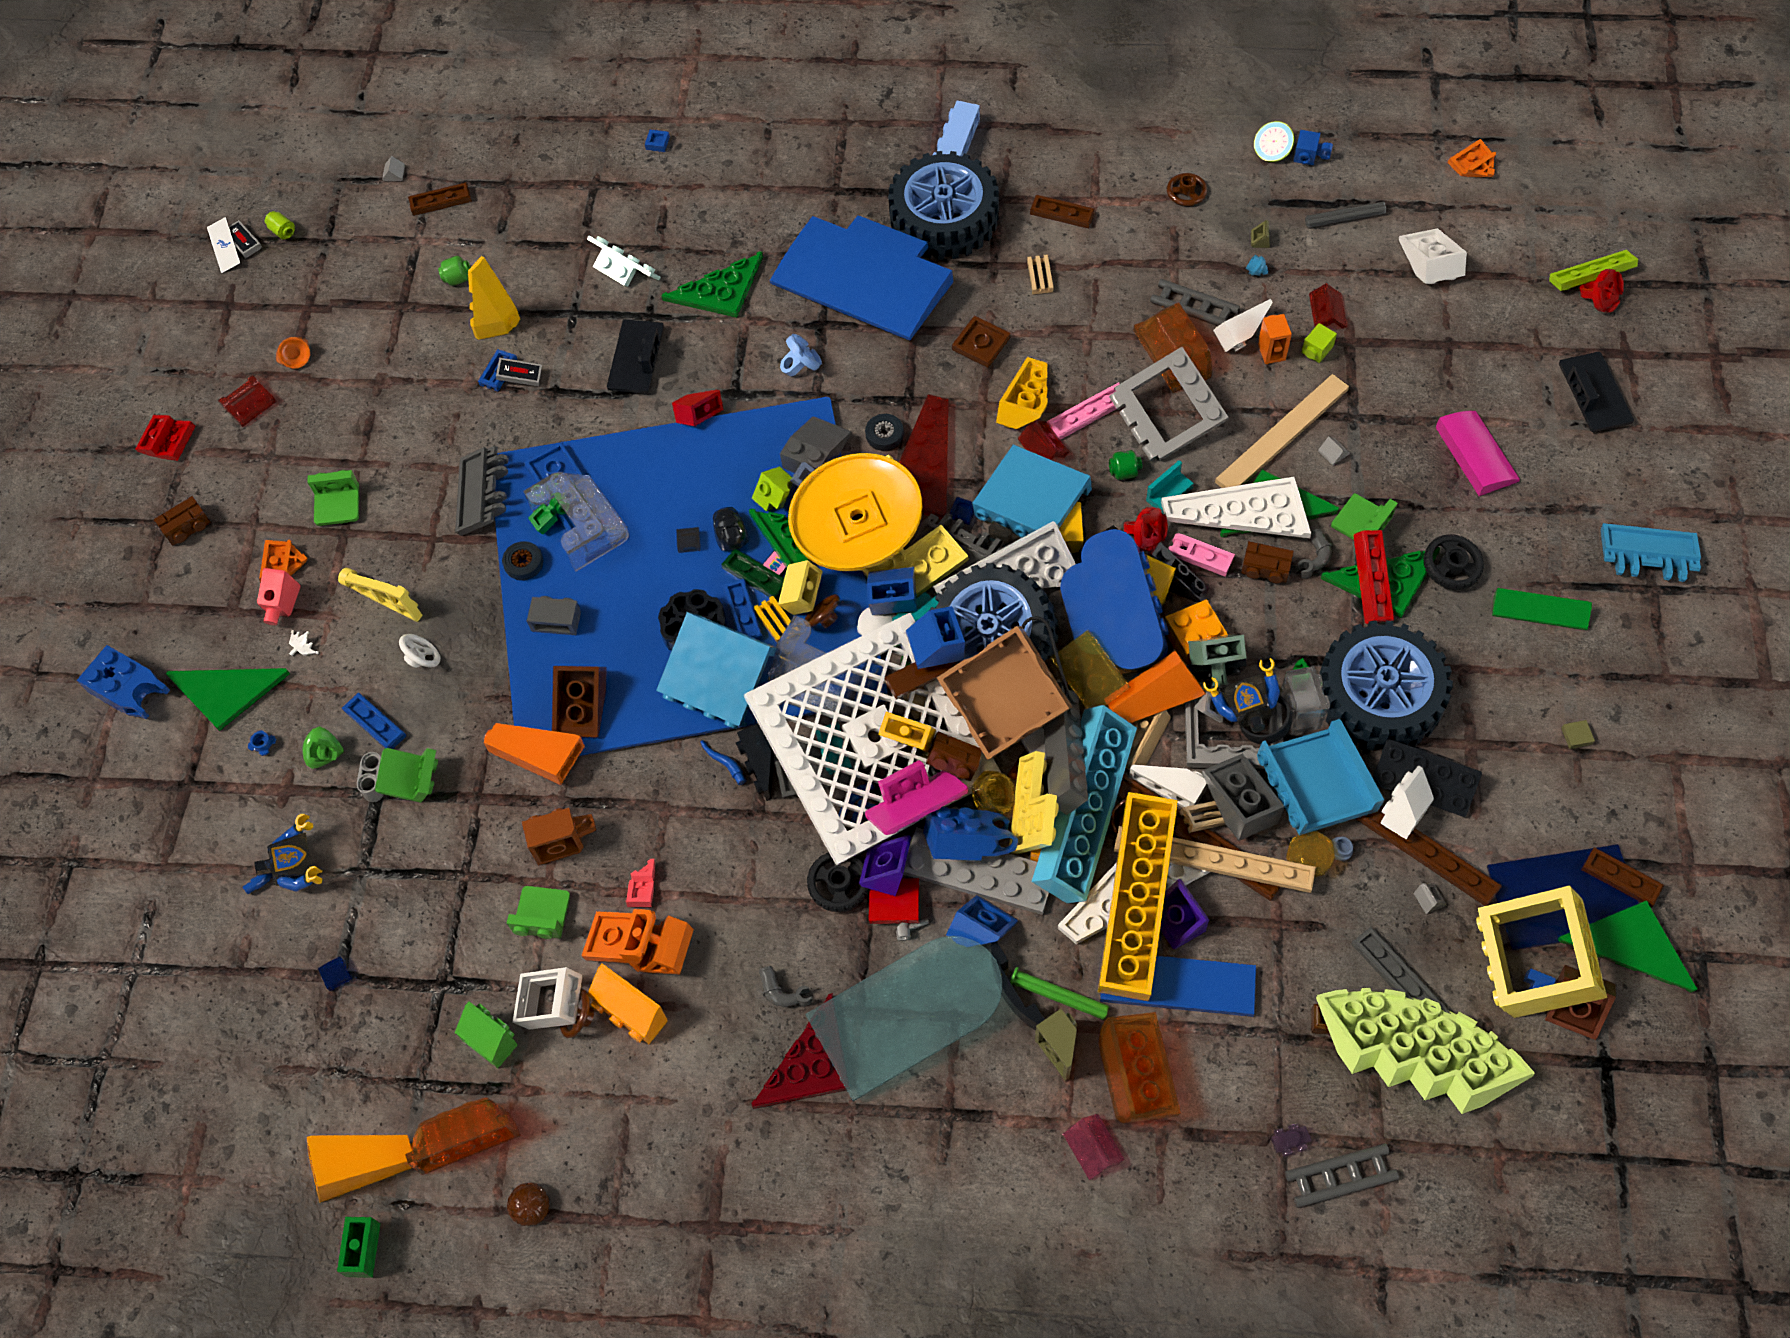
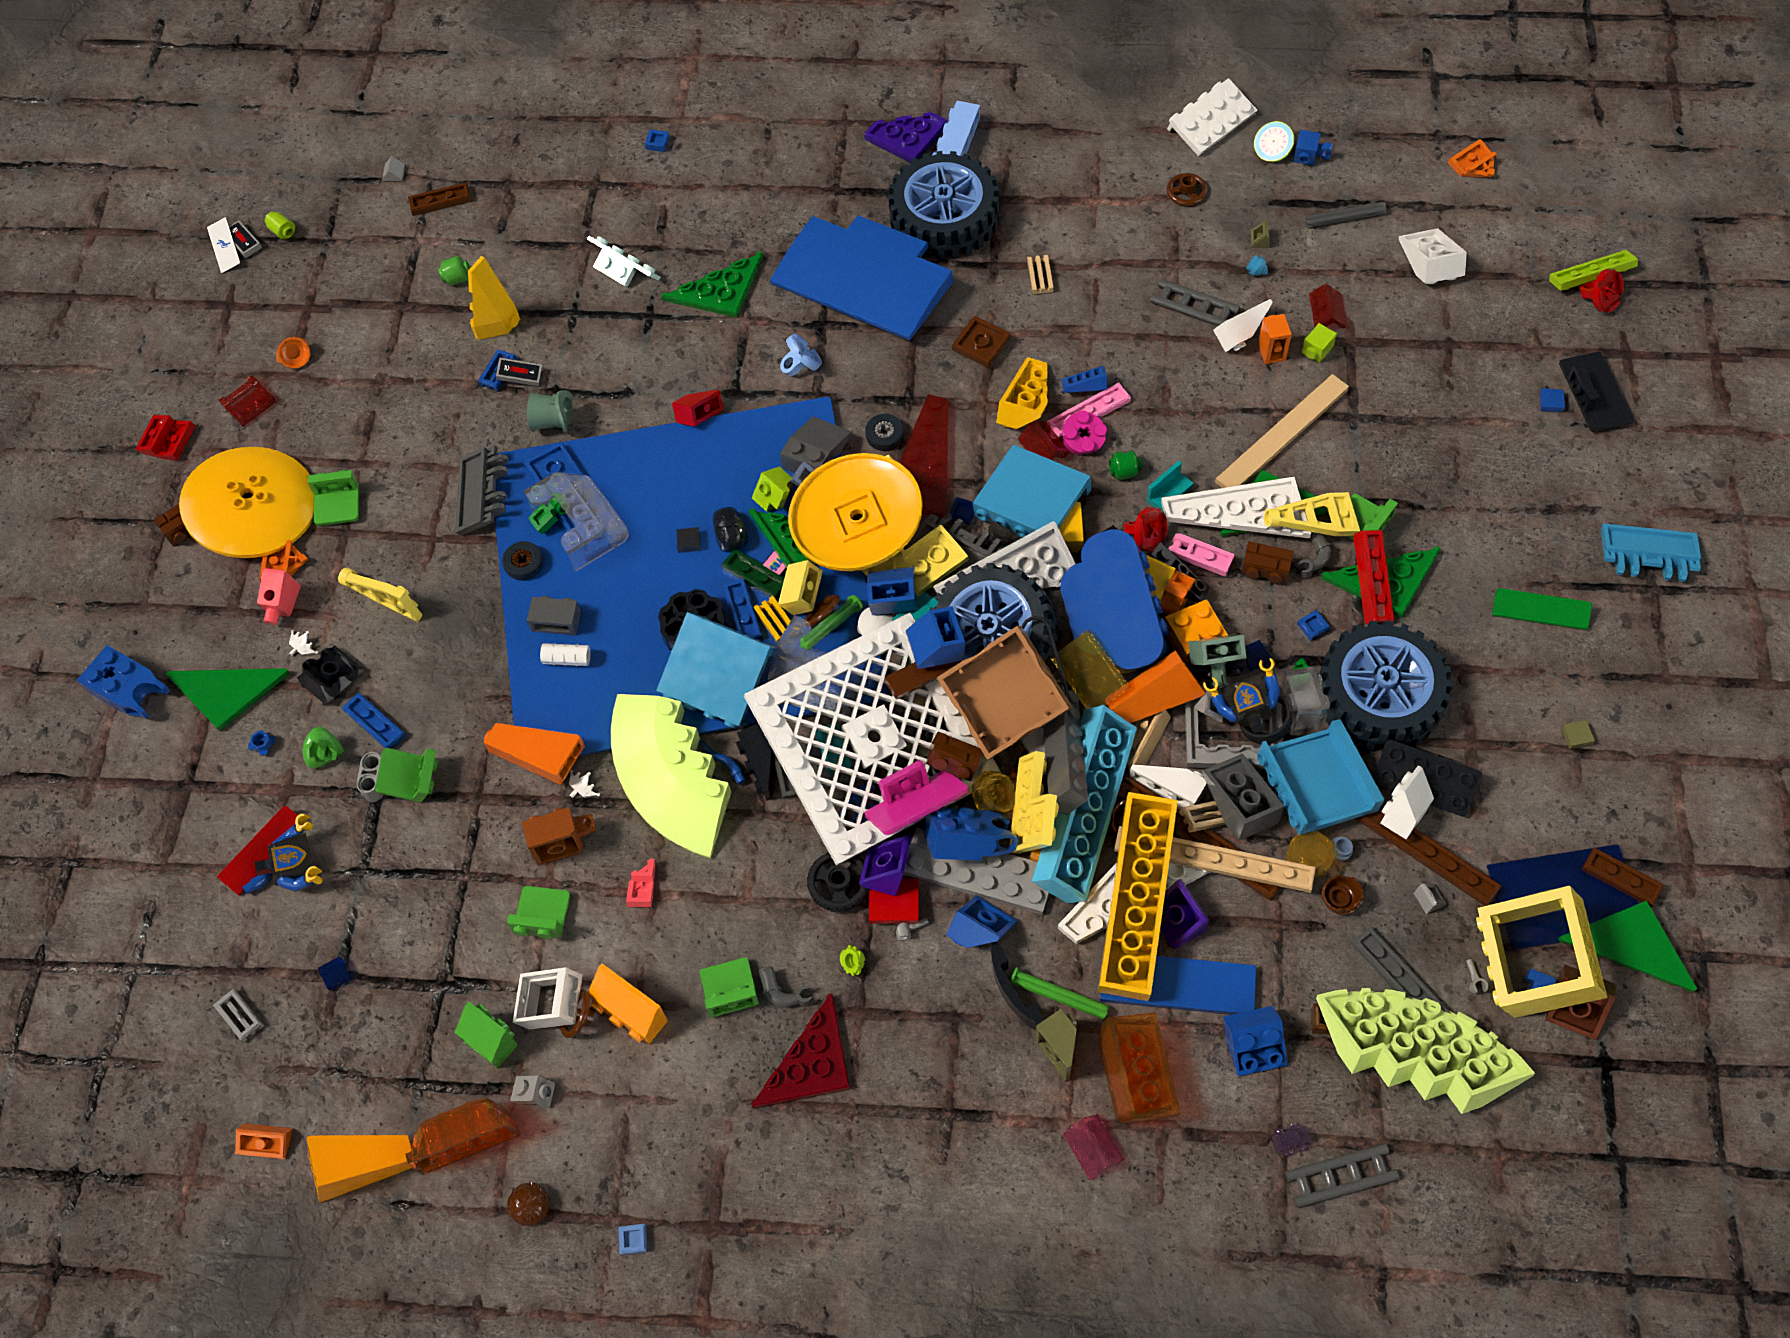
green brick [337,1217,381,1278] -> none
white piece [399,634,441,668] -> none
reddish brown slope [552,666,607,737] -> none
orange piece [581,909,694,975] -> none
black bracket [607,319,664,394] -> none
clear light blue piece [805,936,1002,1102] -> none
yellow slope [878,712,936,752] -> none
reddish brown tile [1030,195,1095,229] -> none
light grey hinge [1109,347,1229,461] -> none
clear orange windscreen [1133,302,1212,393] -> none
light grey slope [1318,436,1350,466] -> none
black wheel [1423,534,1484,590] -> none
dark pink slope [1436,411,1520,496] -> none
none -> yellow dish [179,447,314,558]
none -> light grey tile [213,988,264,1043]
none -> red slope [217,805,306,896]
none -> orange slope [235,1123,292,1159]
none -> black slope [297,645,364,706]
none -> light grey bracket [510,1076,555,1108]
none -> sand green hat [527,390,573,433]
none -> white axle [540,643,590,667]
none -> white piece [569,770,601,798]
none -> yellowish green brick [611,694,731,859]
none -> medium blue tile [618,1224,647,1255]
none -> bright green bracket [699,957,759,1018]
none -> bright green axle [800,595,863,650]
none -> lime animal [840,945,865,976]
none -> dark purple plate [864,112,947,162]
none -> blue slope [1061,366,1107,393]
none -> dark pink plate [1062,410,1107,456]
none -> orange leg [1161,571,1196,615]
none -> white bracket [1167,78,1257,156]
none -> blue slope [1223,1006,1288,1076]
none -> clear blue tile [1245,640,1272,671]
none -> light yellow plate [1264,492,1360,536]
none -> blue tile [1297,610,1331,641]
none -> reddish brown hair [1321,875,1364,915]
none -> light grey hand [1466,959,1488,994]
none -> blue tile [1539,388,1565,412]

